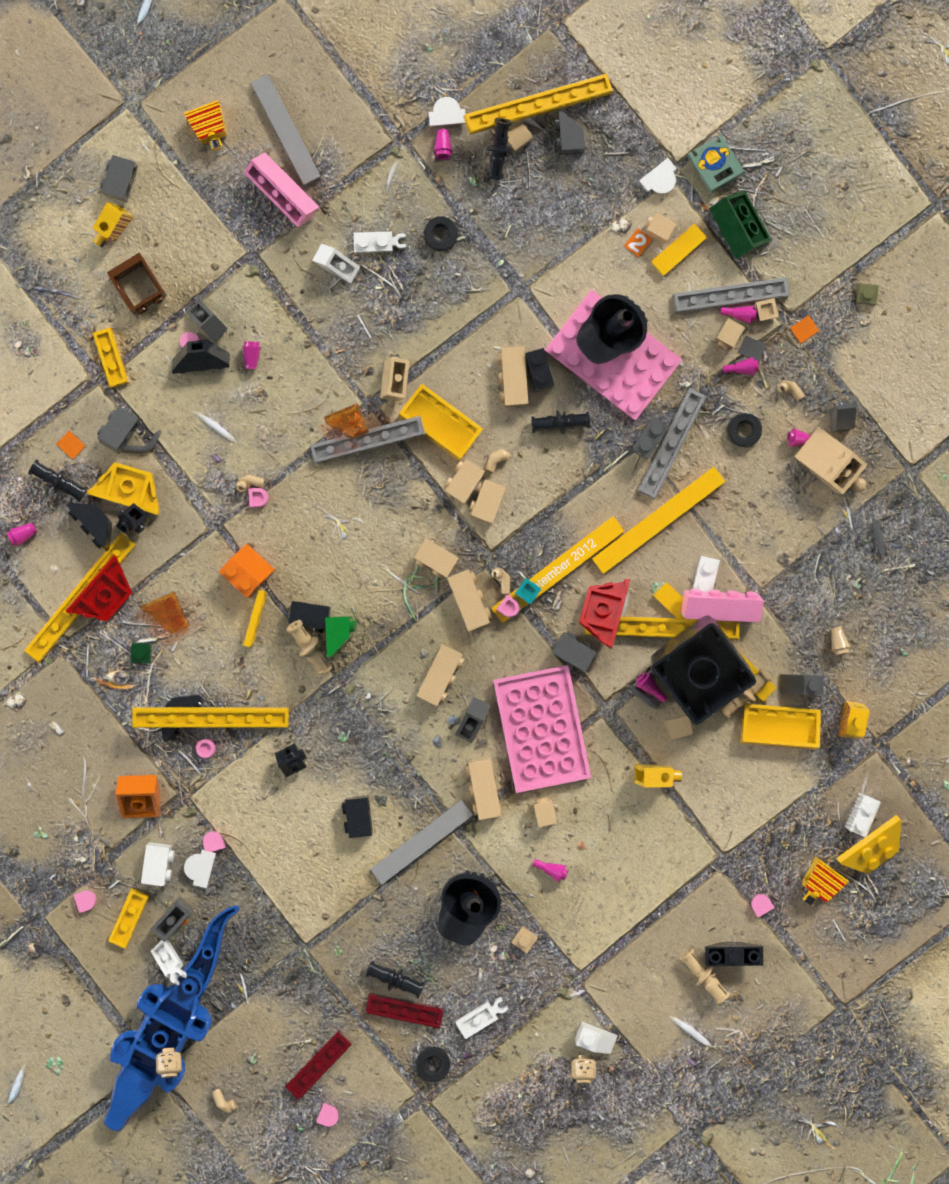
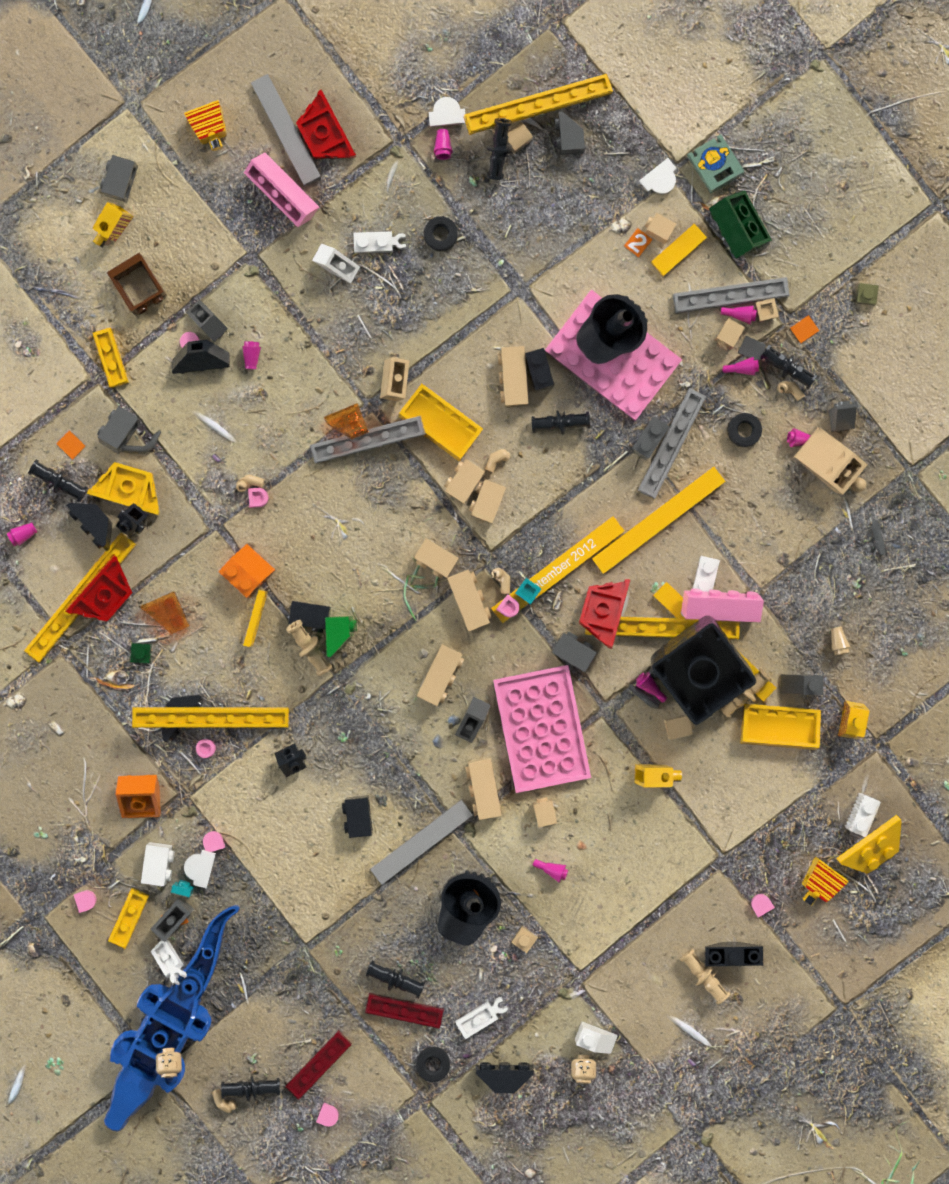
none -> teal plate [171,880,194,897]
none -> black piece [221,1076,280,1102]
none -> red wing [296,89,356,159]
none -> black slope [476,1062,534,1093]
none -> black piece [760,344,818,389]

